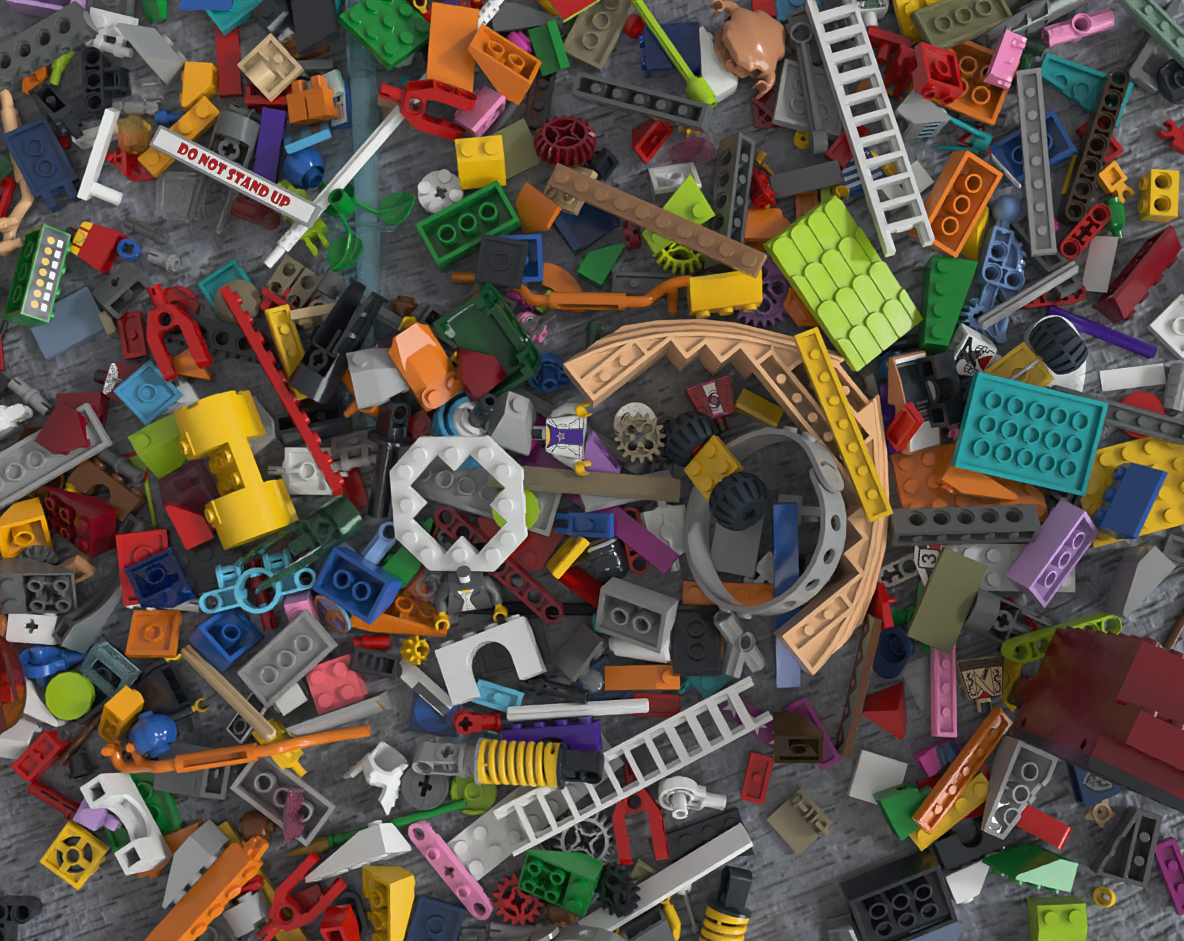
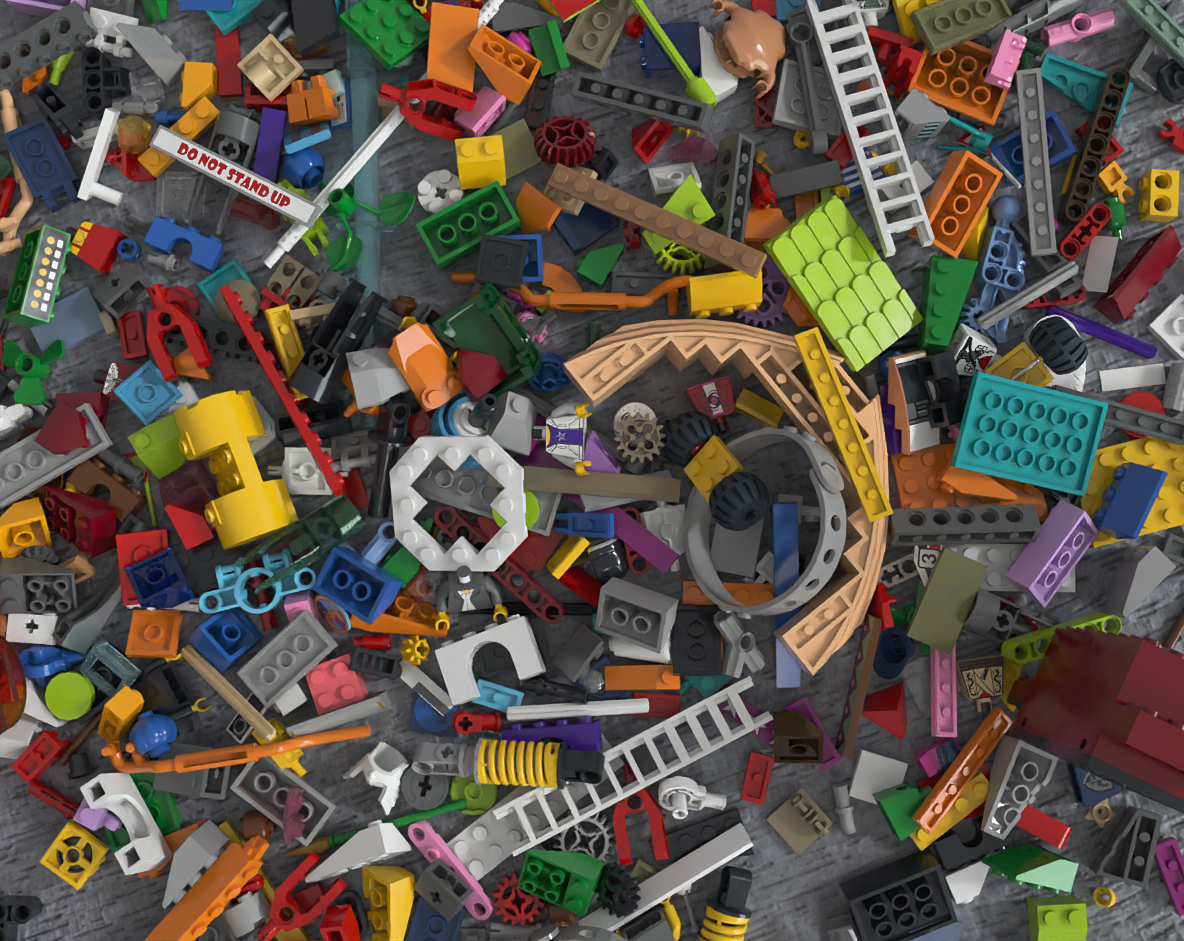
red tile [885,402,925,452] -> none
red plate [912,42,964,105] -> none
none -> green piece [2,339,65,405]
none -> blue arch [144,216,225,273]
none -> dark grey brick [414,858,474,921]
none -> dark red plate [429,101,457,123]
none -> light grey pin [832,782,856,834]

